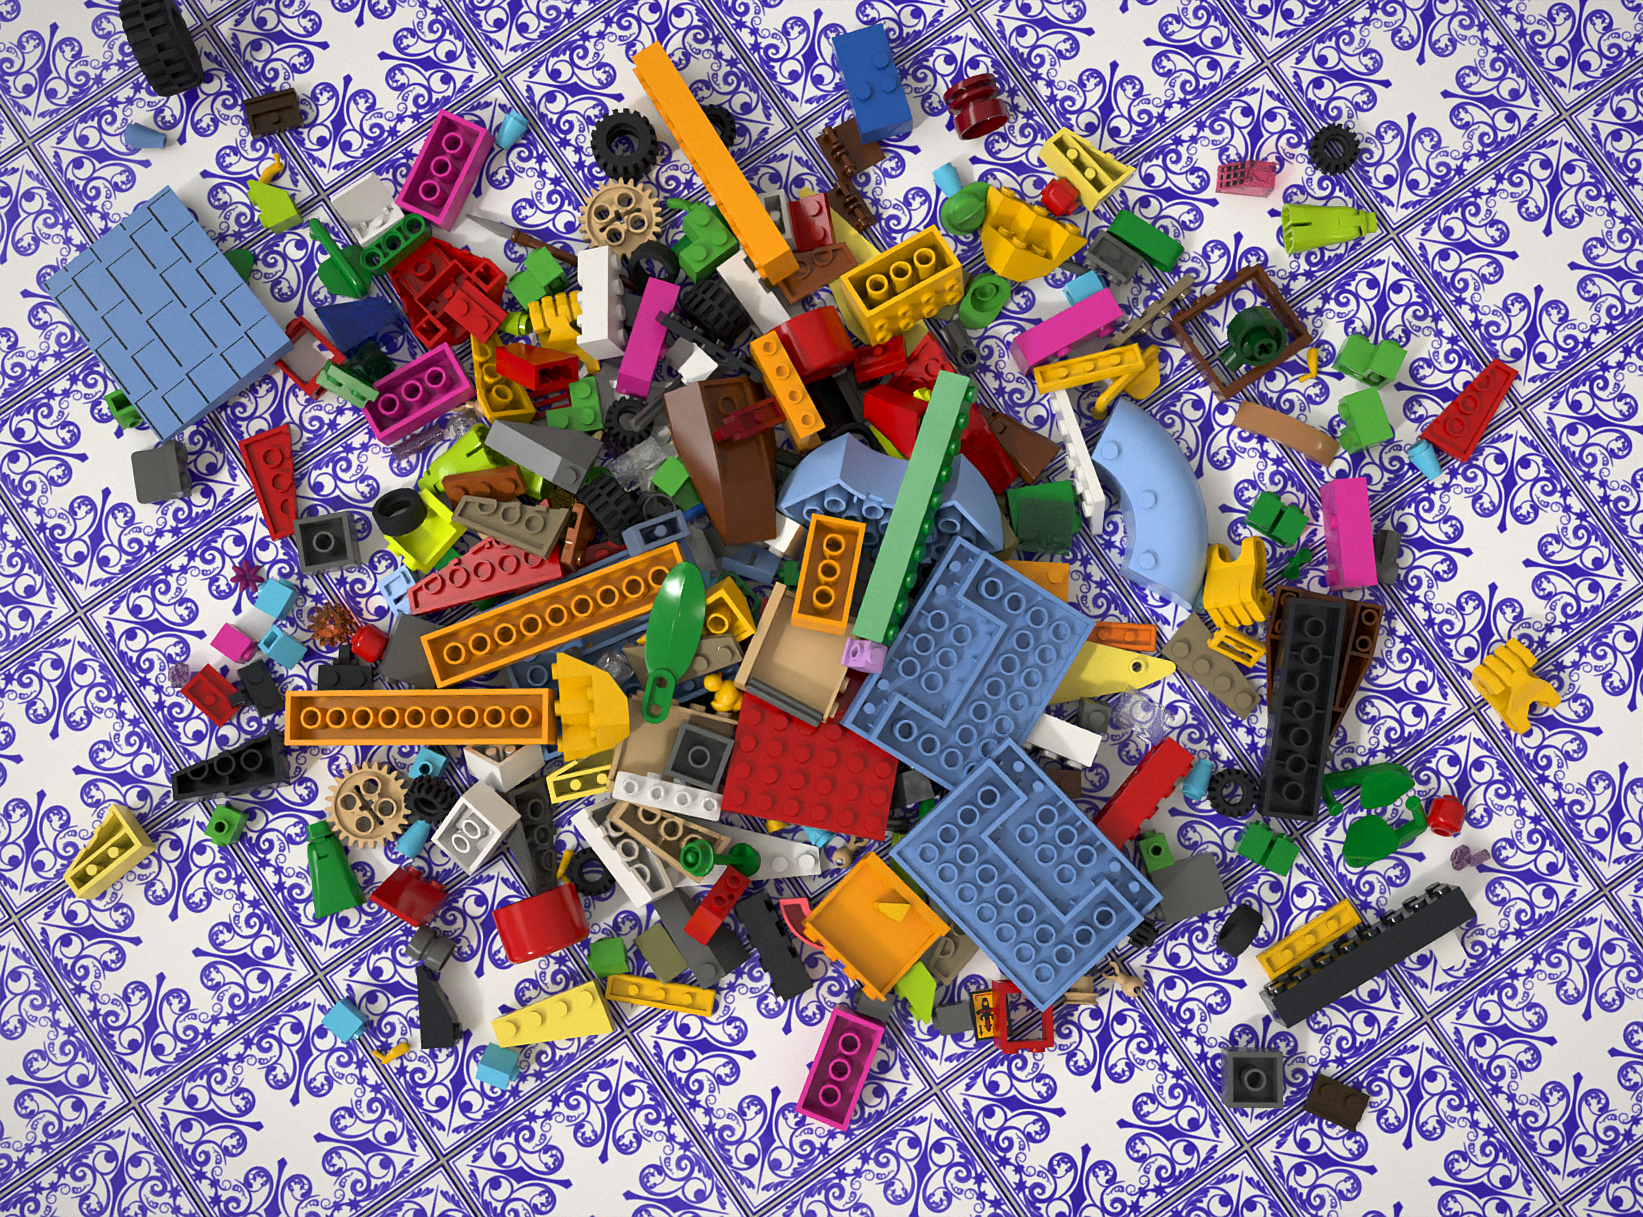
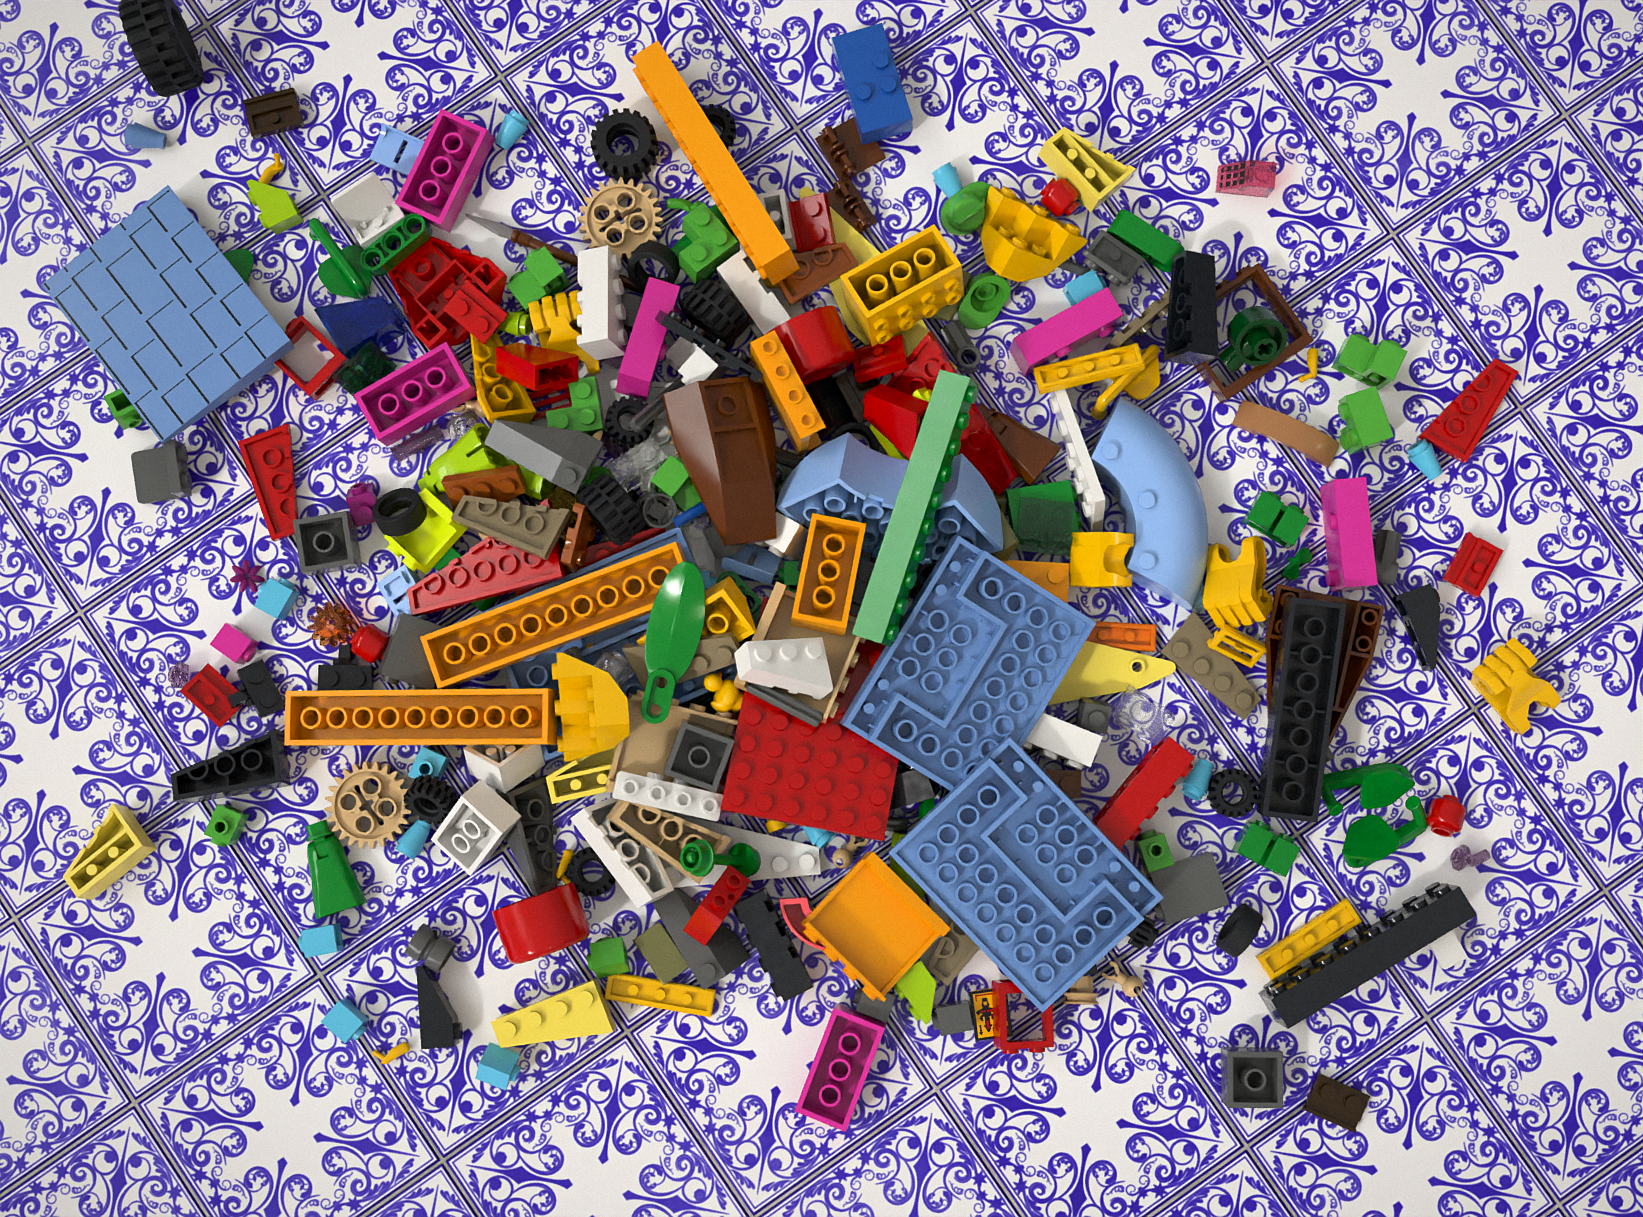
medium azure brick [258,624,308,670] -> none
bracket [315,358,379,409] -> none
red slope [369,864,450,928] -> none
sand blue brick [621,509,691,558] -> none
dark red hinge [713,395,787,443] -> none
lavender brick [841,638,888,674] -> none
yellow slope [873,902,911,922] -> none
dark red wheel [943,73,1010,140] -> none
lime piece [1281,203,1377,255] -> none
black tyre [1308,123,1360,176] -> none
none -> medium azure brick [299,923,344,958]
none -> magenta bracket [346,482,377,527]
none -> light blue piece [369,123,425,176]
none -> white wedge [734,637,834,700]
none -> yellow piece [1069,532,1134,588]
none -> black wedge [1163,250,1219,366]
none -> black slope [1393,583,1441,671]
none -> red plate [1441,532,1504,598]

